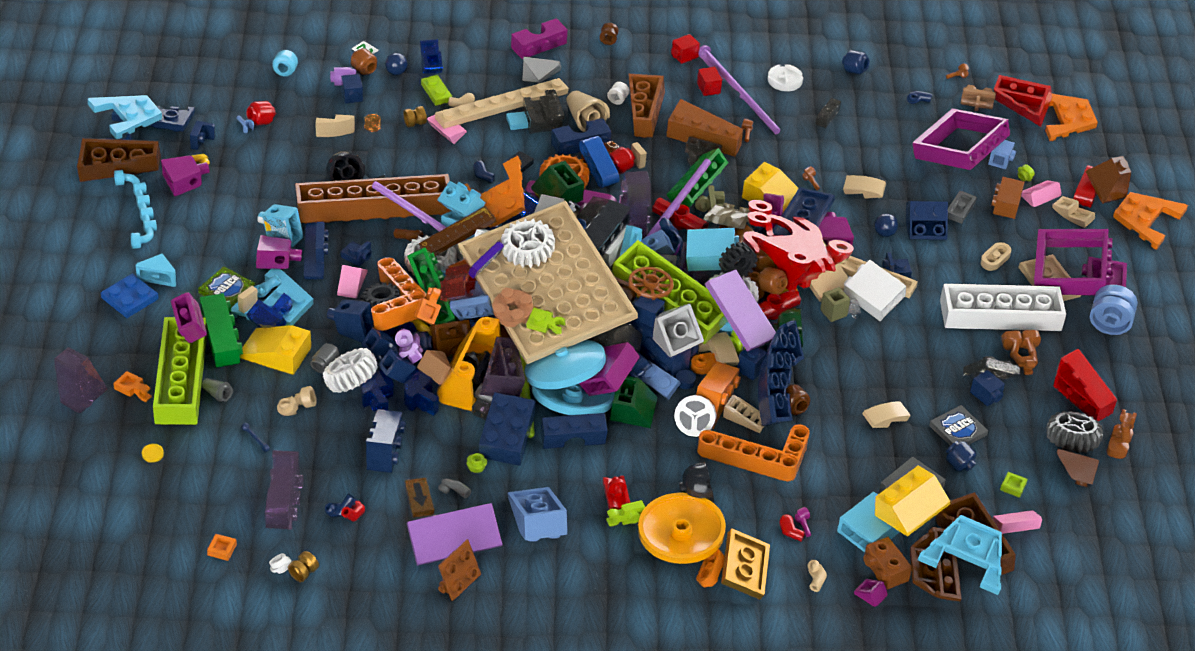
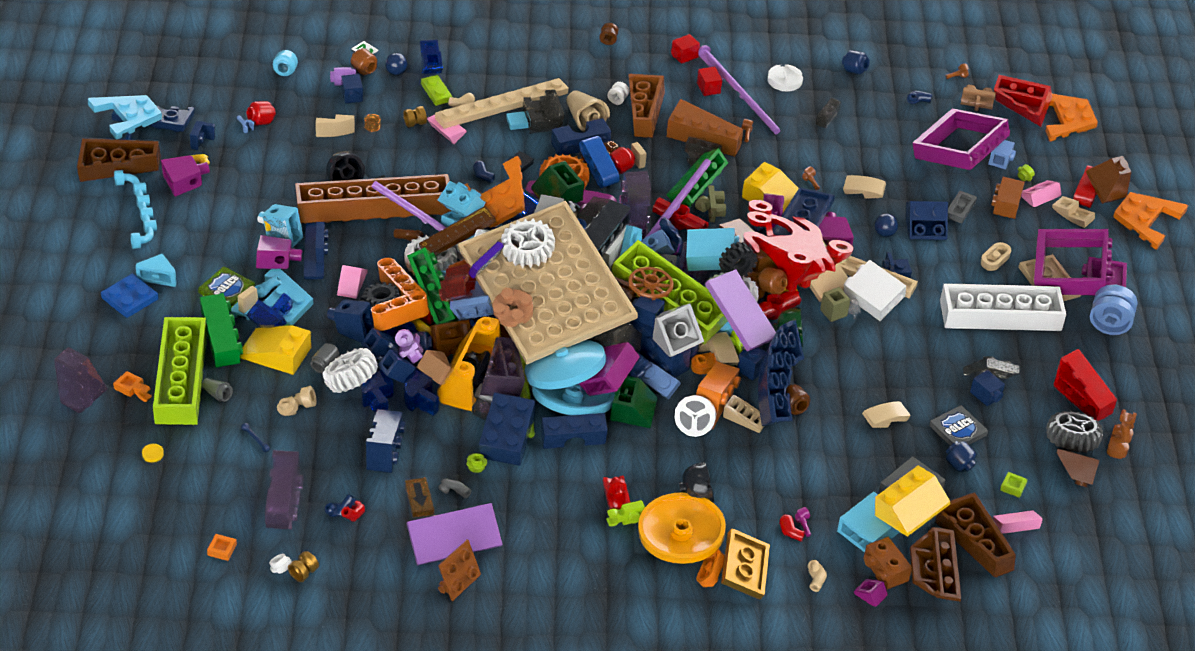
magenta brick [171,292,207,343] -> none
dark blue bracket [341,241,372,267] -> none
orange plate [414,287,441,325] -> none
medium blue slope [508,487,567,541] -> none
magenta arch [511,18,568,59] -> none
light grey slope [522,57,562,83] -> none
lime plate [526,308,565,334] -> none
dark blue tile [675,370,696,389] -> none
orange beam [697,424,809,481] -> none
dark tan plate [703,203,749,229] -> none
medium azure wing [918,515,1002,595] -> none
dark orange piece [1001,330,1041,375] -> none

